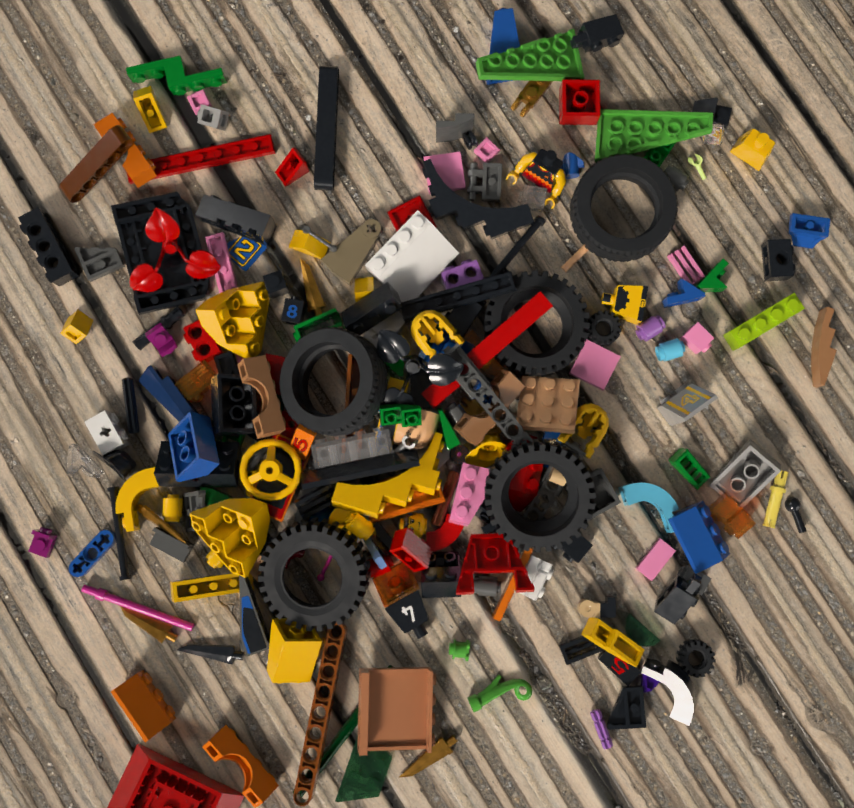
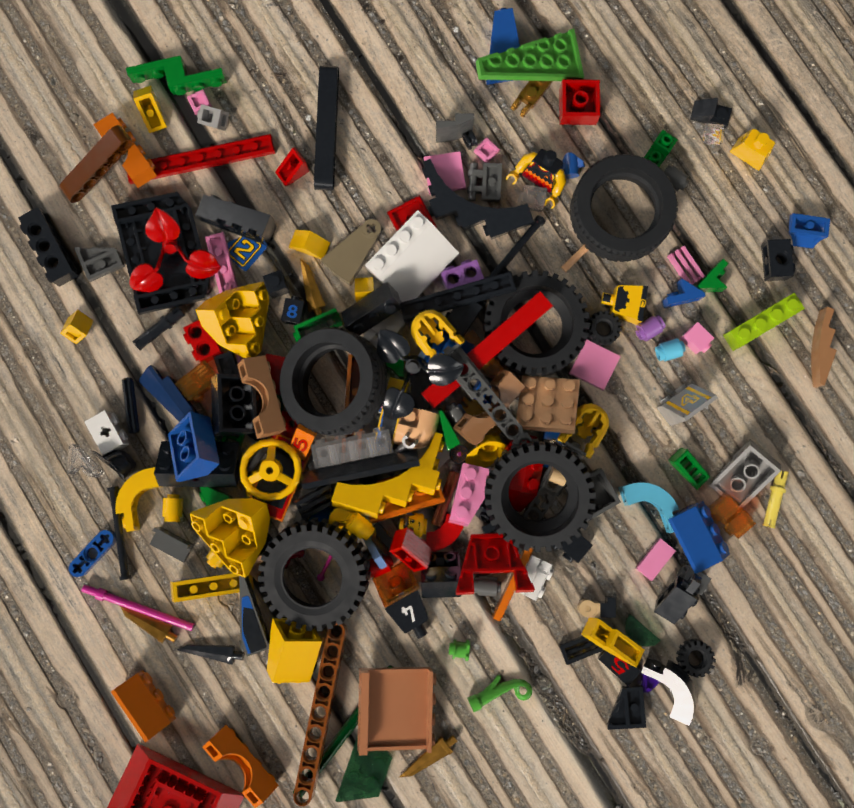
magenta bracket [28,527,58,558] -> none
pearl gold bar [136,504,186,543] -> none
magenta bracket [145,323,178,357] -> none
dark grey wing [182,490,206,532] -> none
dark grey hinge [302,226,337,252] -> none
green slope [379,404,422,427] -> none
black hinge [570,14,624,53] -> none
medium lavender axle [590,709,613,749] -> none
bright green wing [595,109,713,163] -> none
yellowish green hand [688,154,707,180] -> none
black bar [785,497,807,534] -> none

